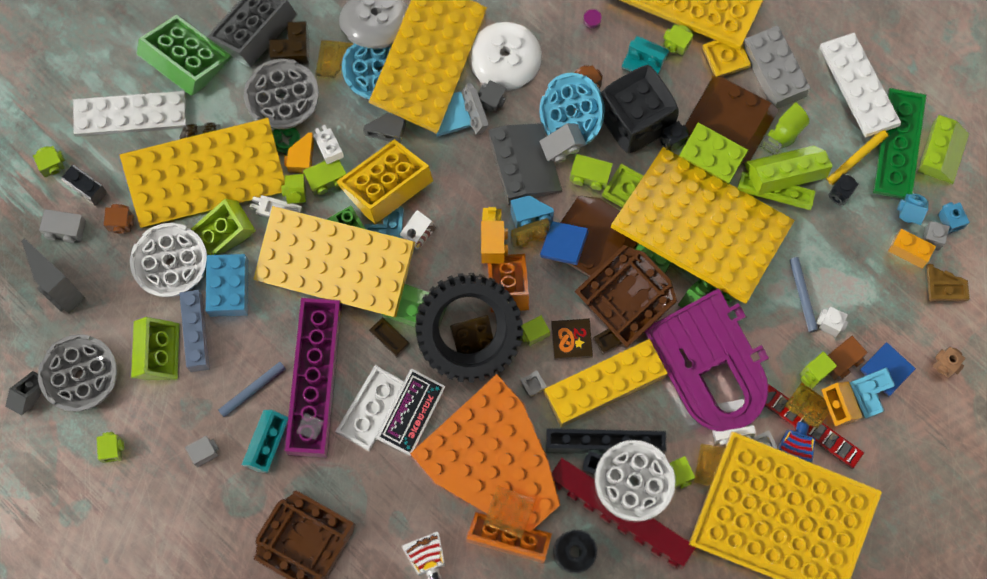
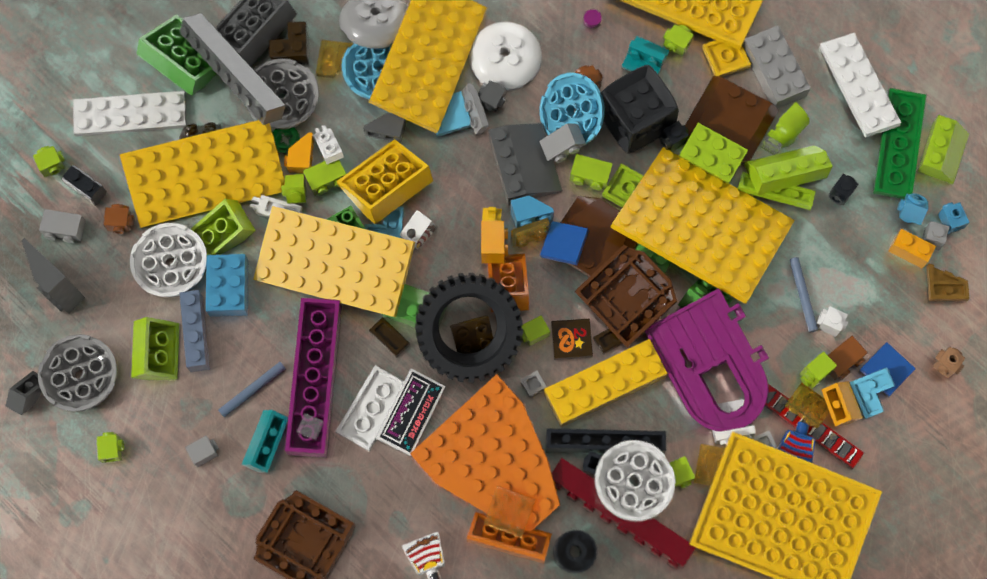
yellow piece [826,130,888,186] -> none
none -> brick [180,13,285,125]

